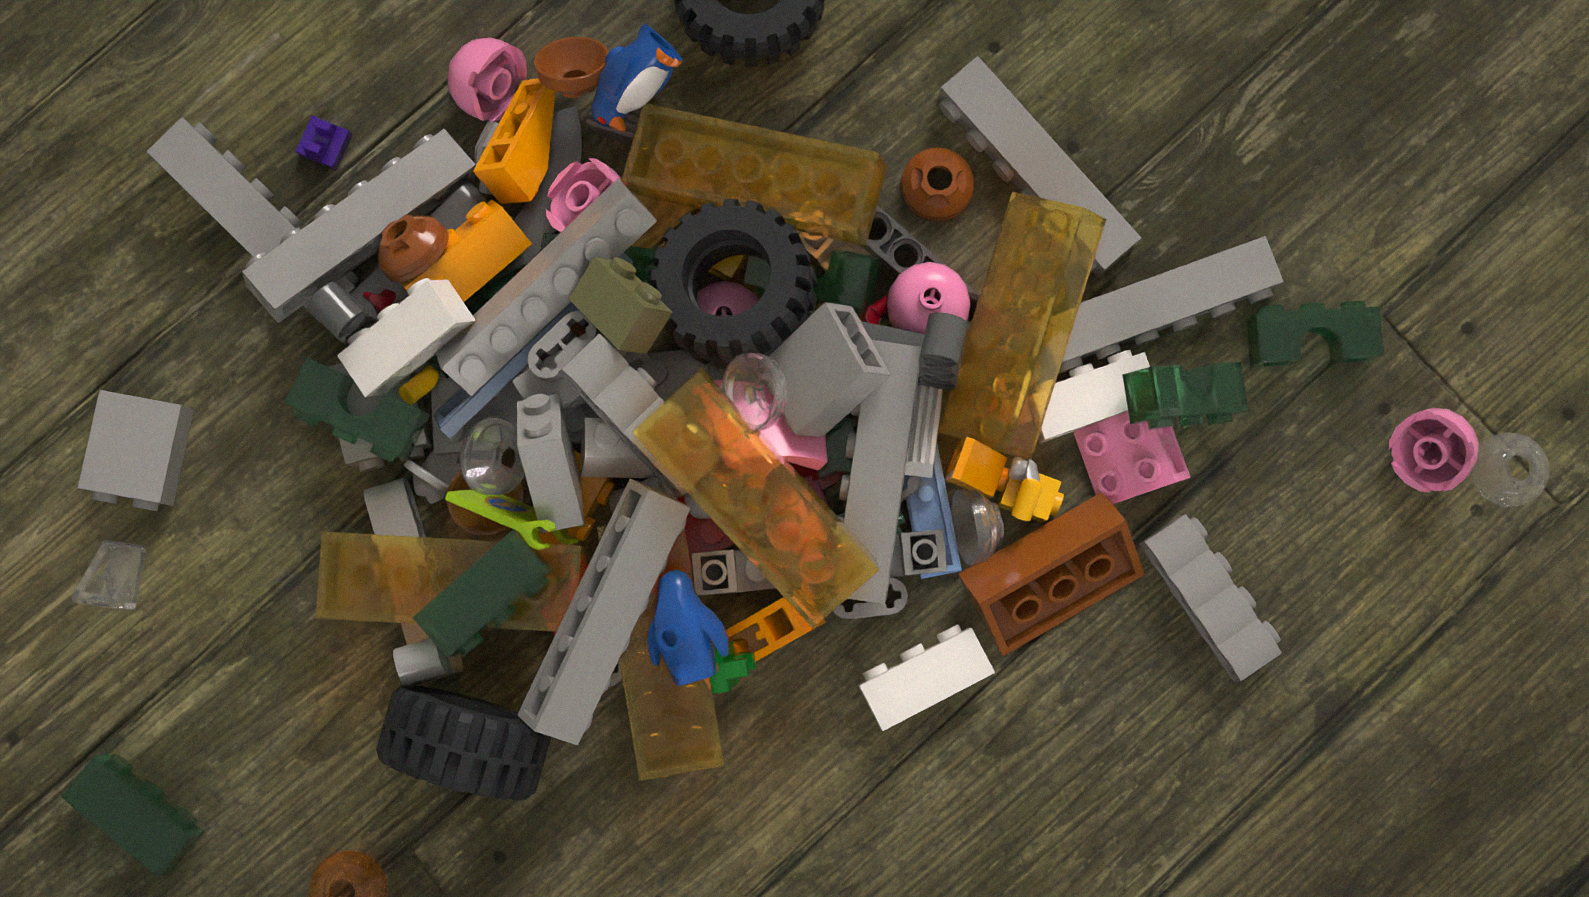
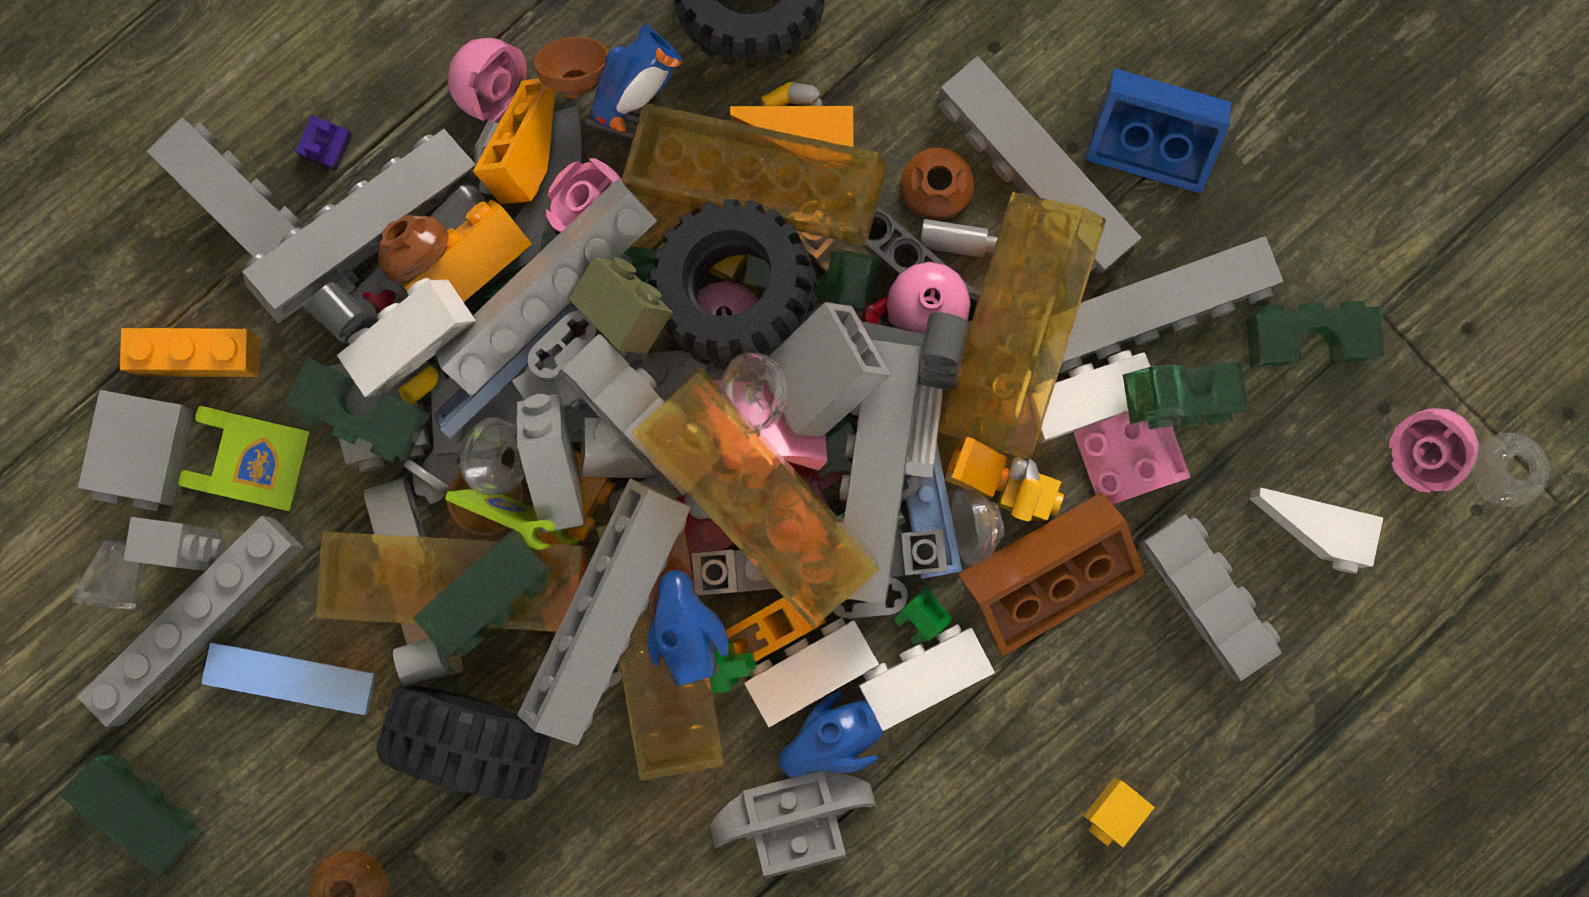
none -> light grey brick [77,516,304,727]
none -> light orange brick [120,328,261,377]
none -> light grey brick [123,517,225,571]
none -> lime flag [178,406,311,512]
none -> light blue tile [201,643,377,715]
none -> light grey plate [710,771,876,879]
none -> light orange slope [730,106,854,170]
none -> white brick [744,618,879,727]
none -> arm [760,82,822,106]
none -> blue animal [778,692,884,777]
none -> green tile [894,587,953,646]
none -> light grey cylinder [920,219,1002,258]
none -> yellow brick [1083,777,1155,847]
none -> blue slope [1085,68,1231,194]
none -> white slope [1249,488,1383,573]

